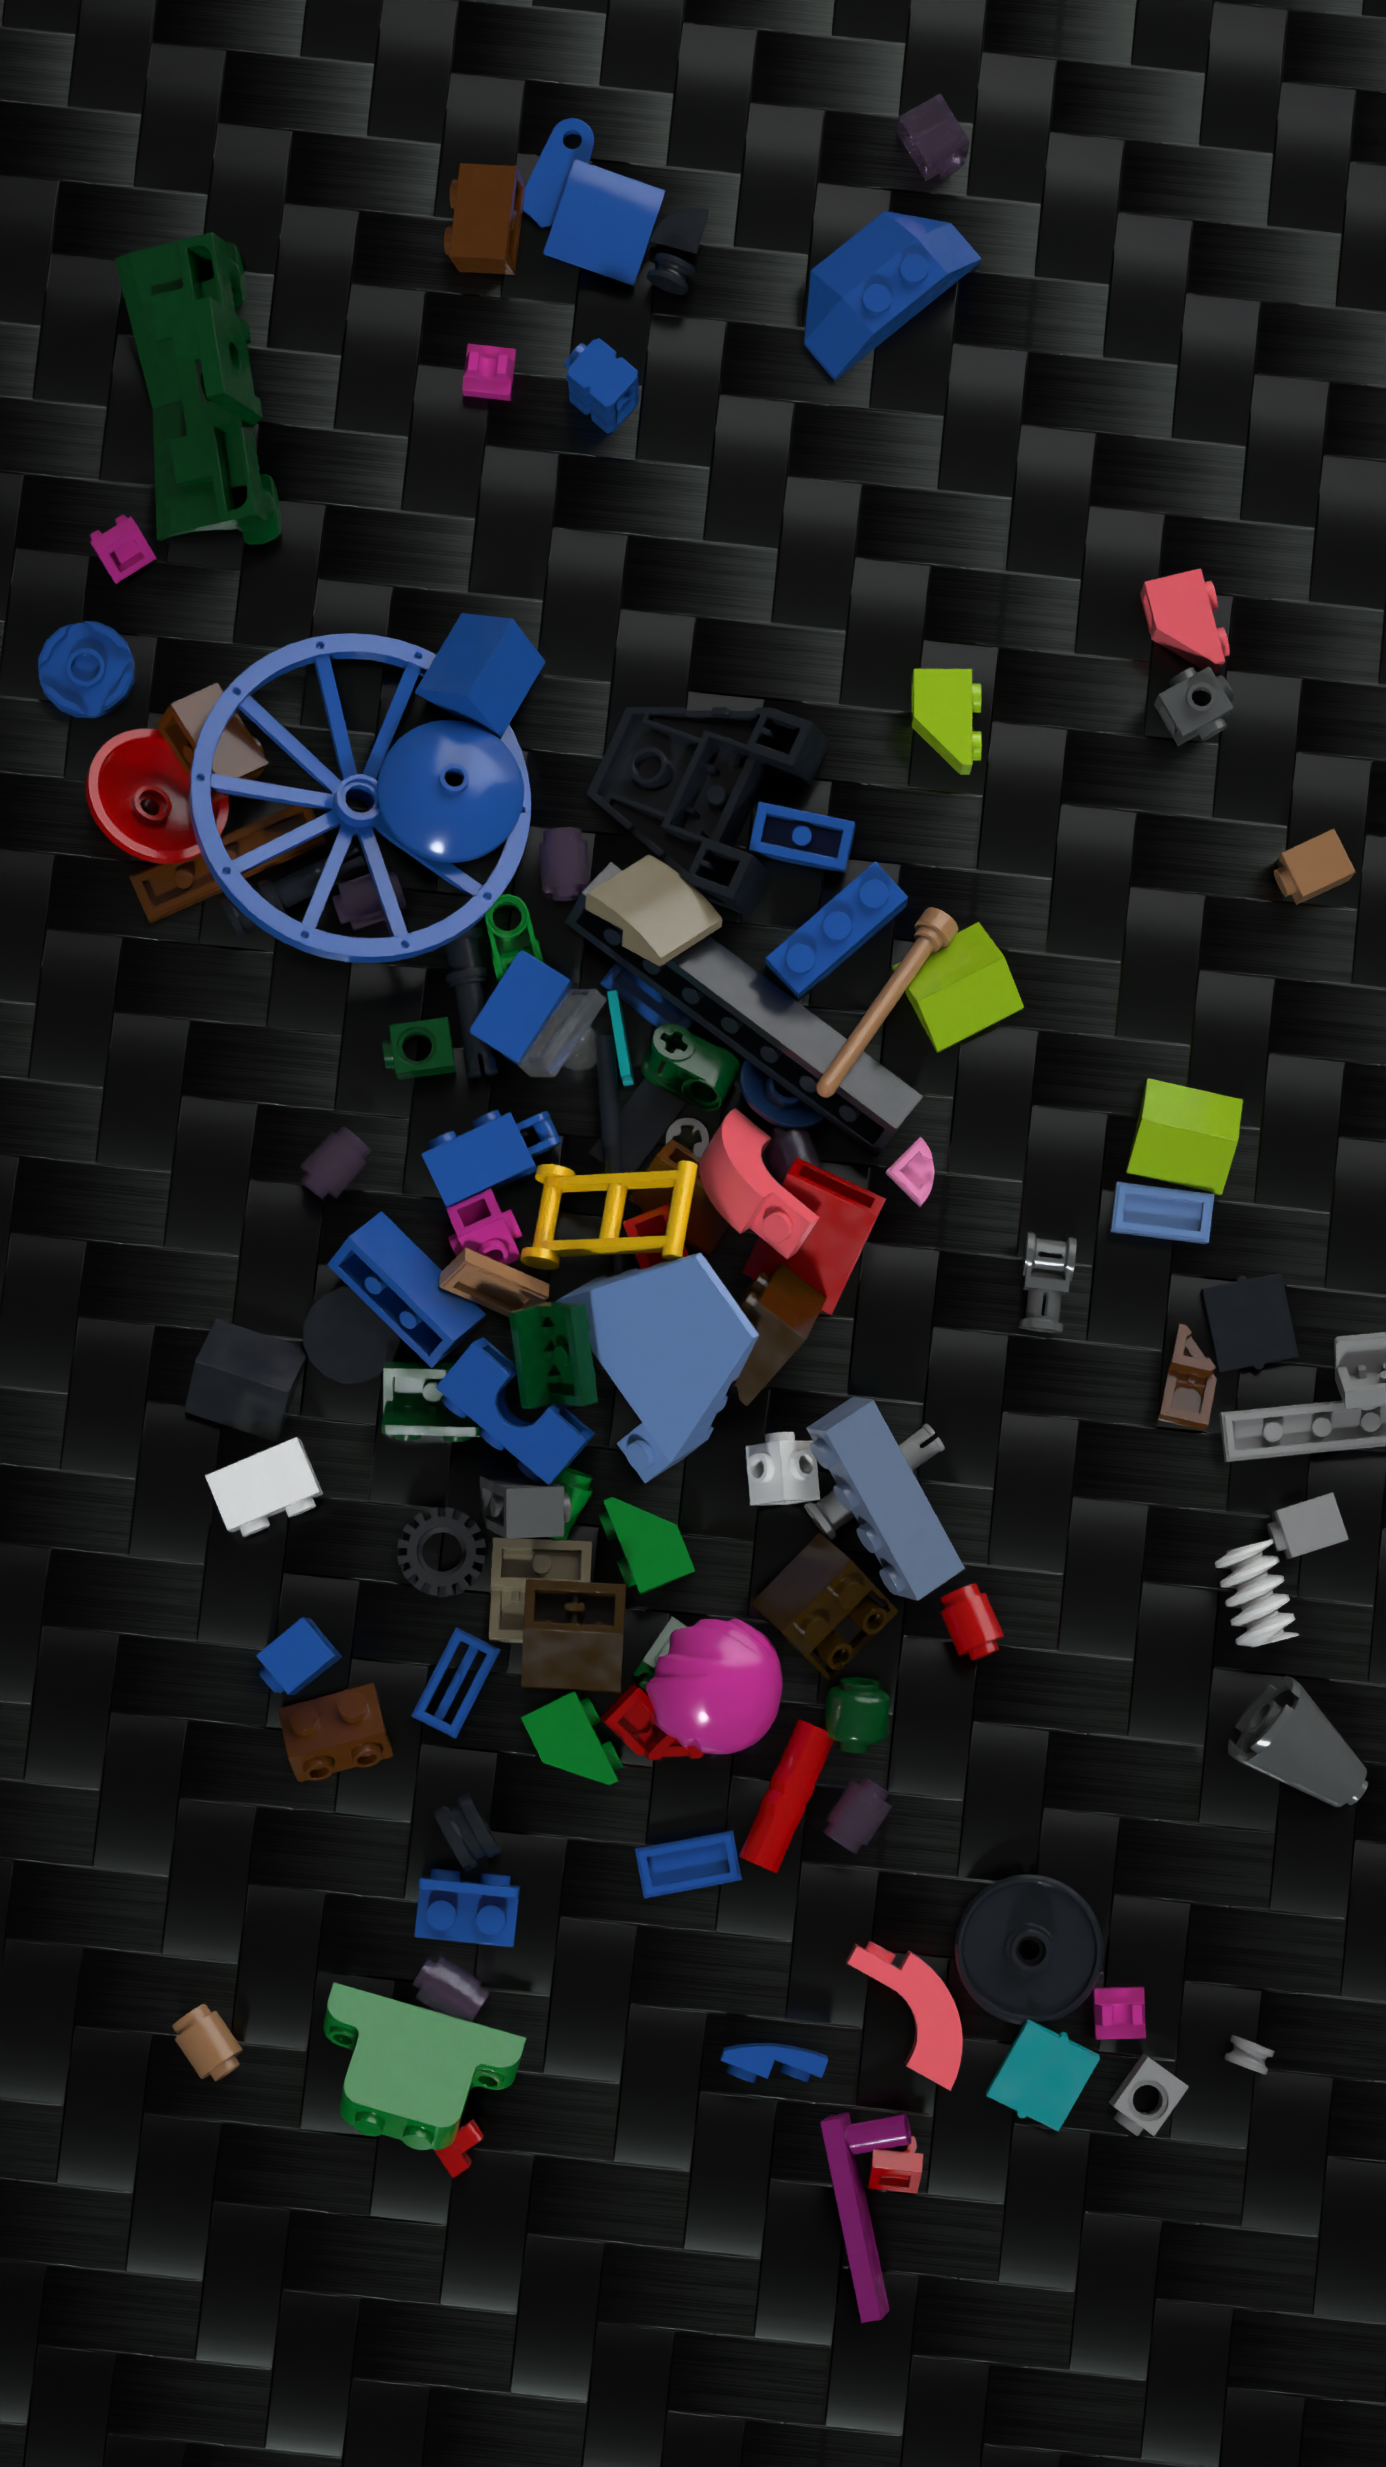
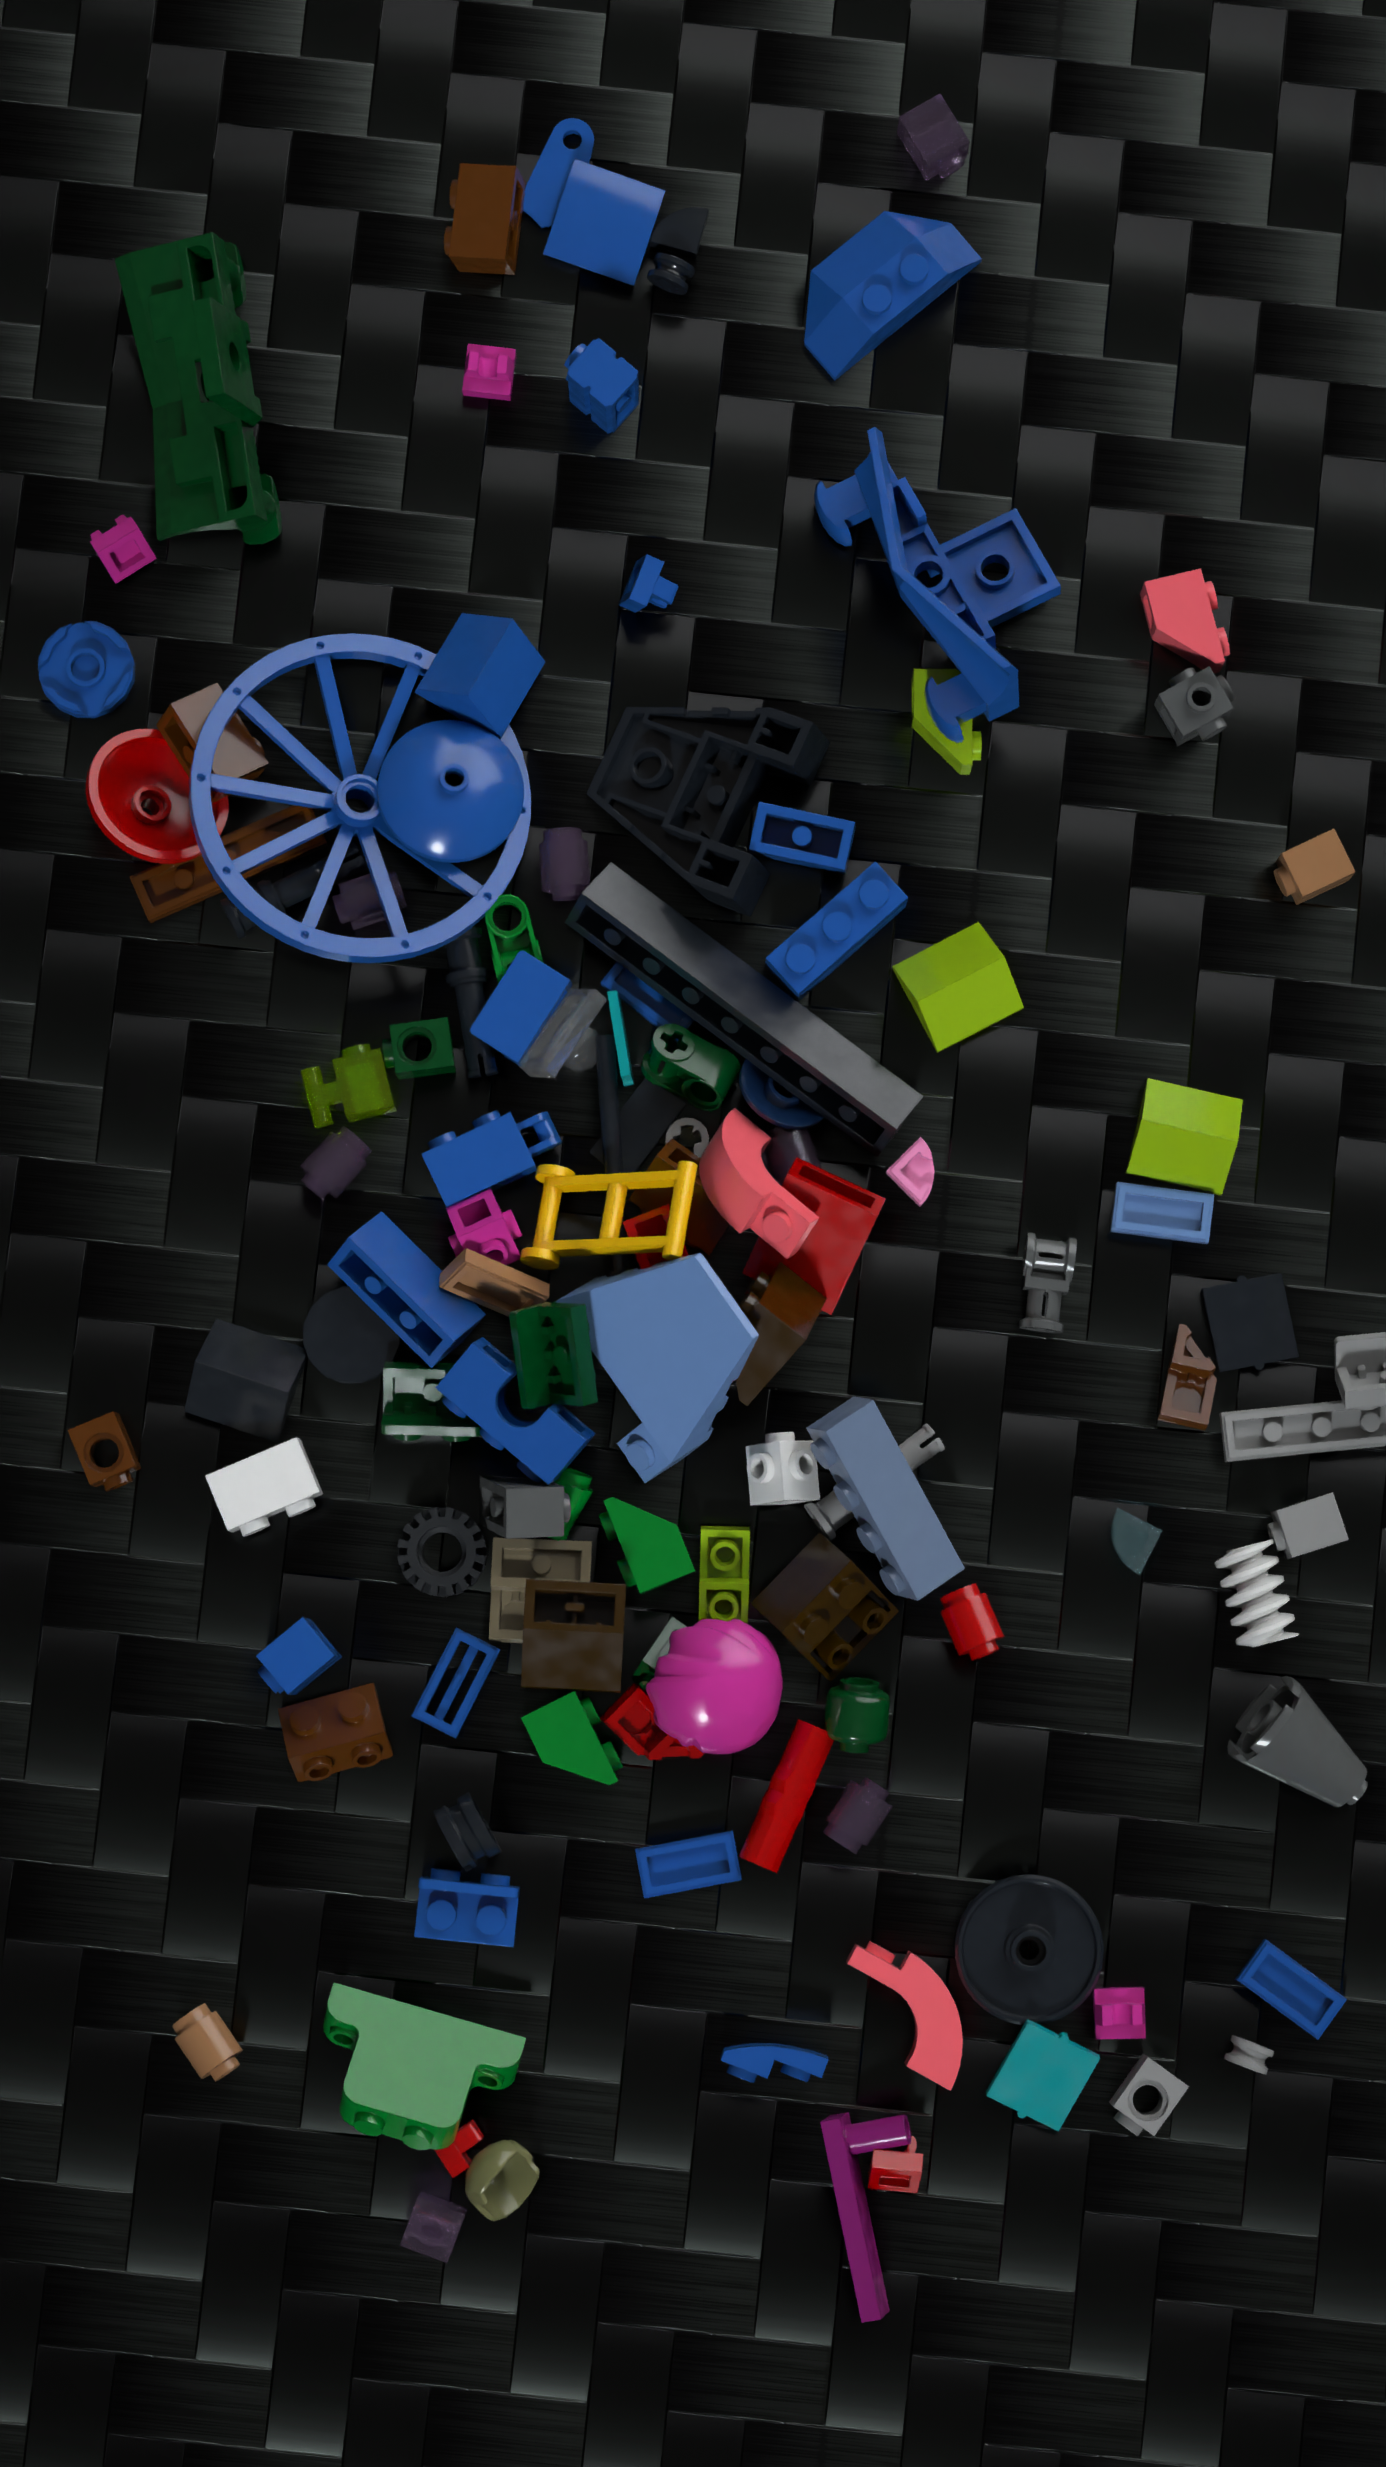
clear purple brick [413,1956,490,2022] -> none
dark tan slope [585,854,722,966] -> none
medium nougat piece [816,907,958,1097] -> none
none -> reddish brown brick [68,1411,141,1492]
none -> clear neon green brick [301,1044,397,1128]
none -> clear purple brick [400,2191,468,2263]
none -> olive hair [465,2140,540,2221]
none -> blue tile [619,554,679,613]
none -> lime slope [699,1526,750,1624]
none -> blue piece [814,427,1061,743]
none -> clear light blue tile [1111,1508,1162,1575]
none -> blue tile [1235,1939,1347,2040]

